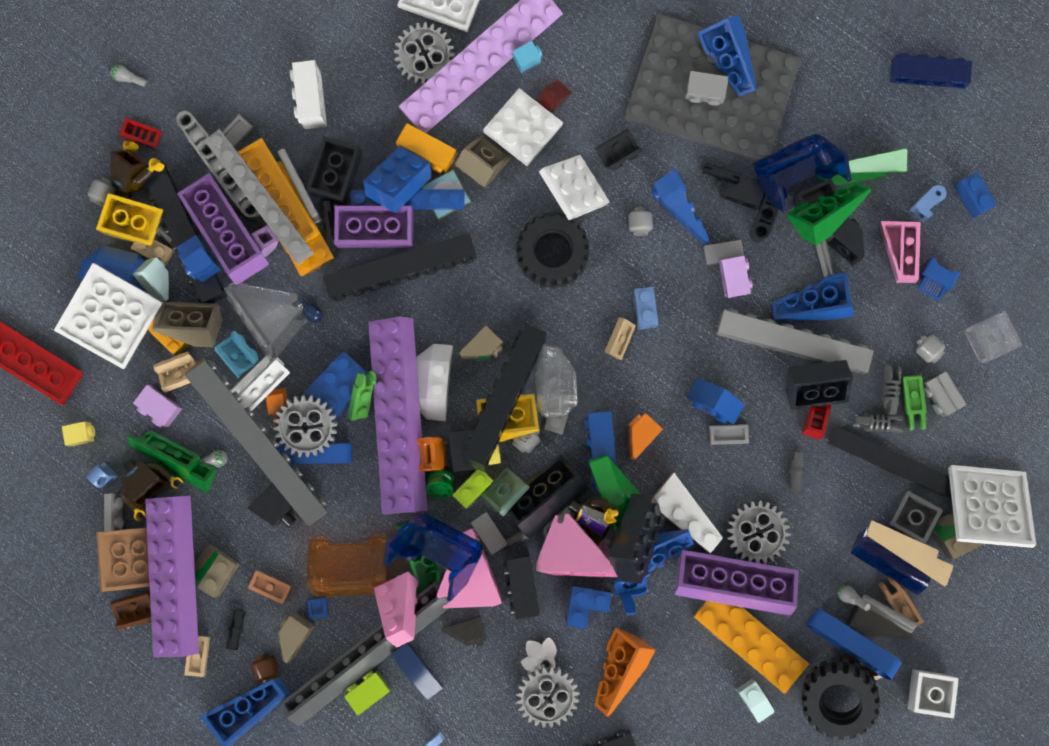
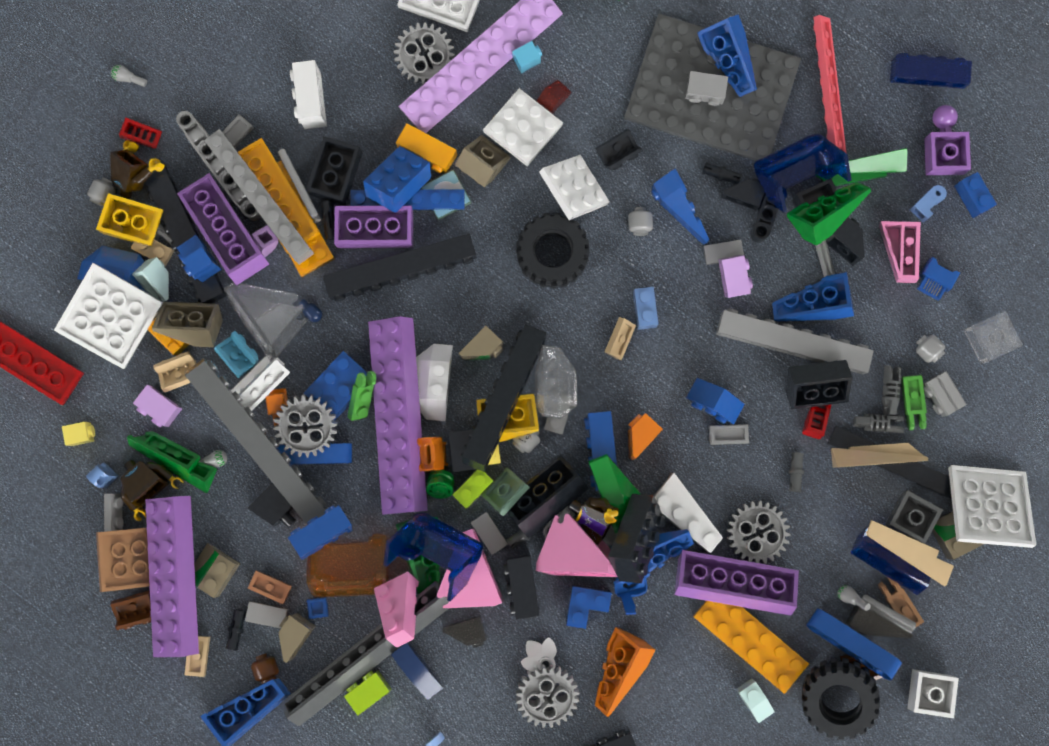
none -> light grey tile [245,601,288,628]
none -> blue wedge [288,505,353,560]
none -> coral plate [813,15,848,164]
none -> tan wedge [831,443,928,468]
none -> medium lavender brick [924,105,971,175]

